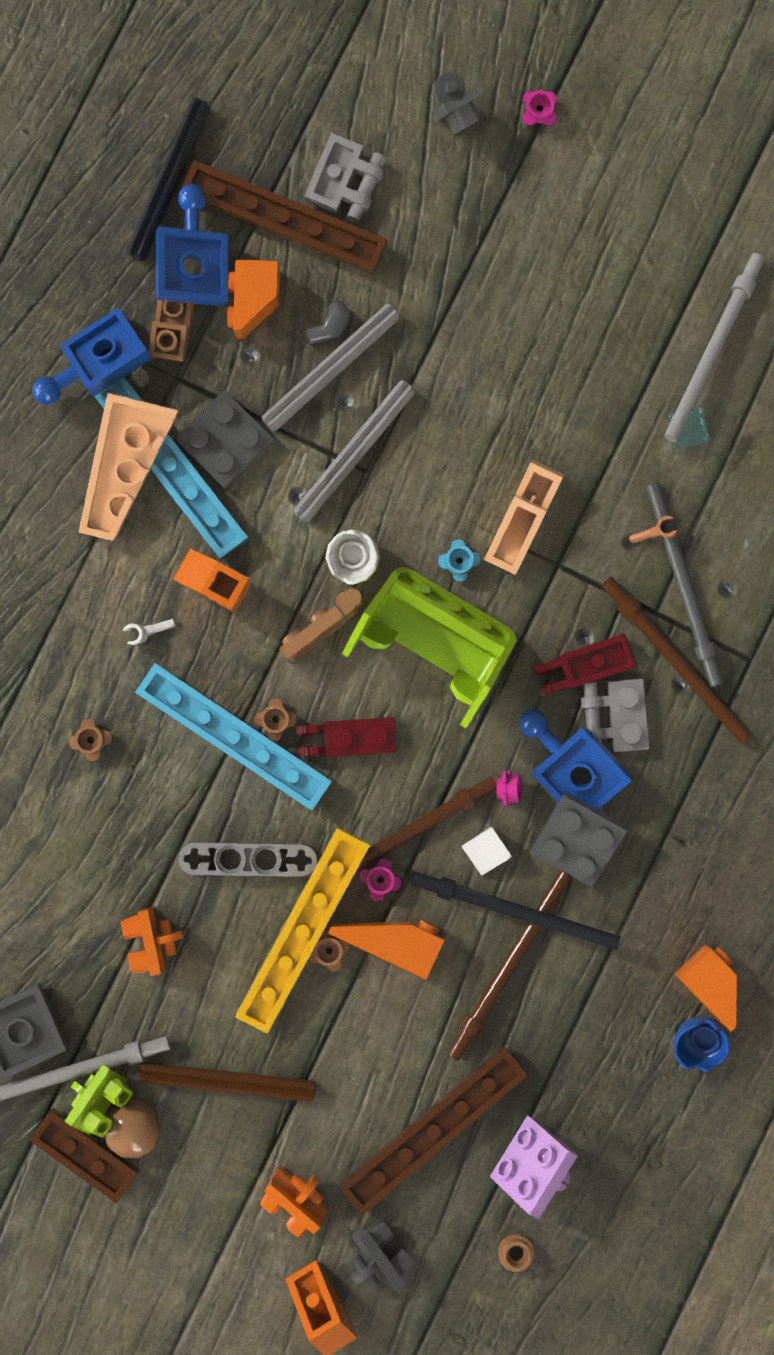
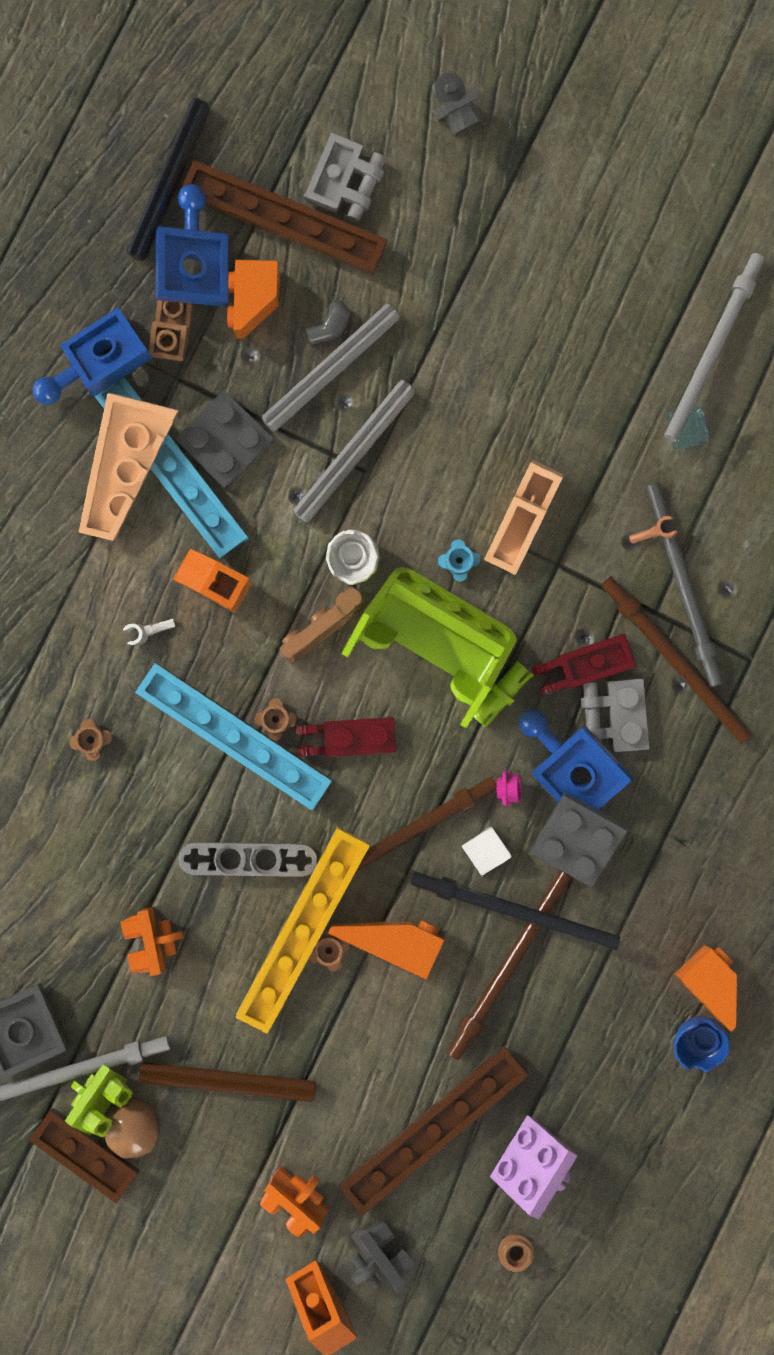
dark pink plate [360,858,402,901] -> none
dark pink plate [522,90,557,126] -> none
none -> lime pin [474,661,534,729]

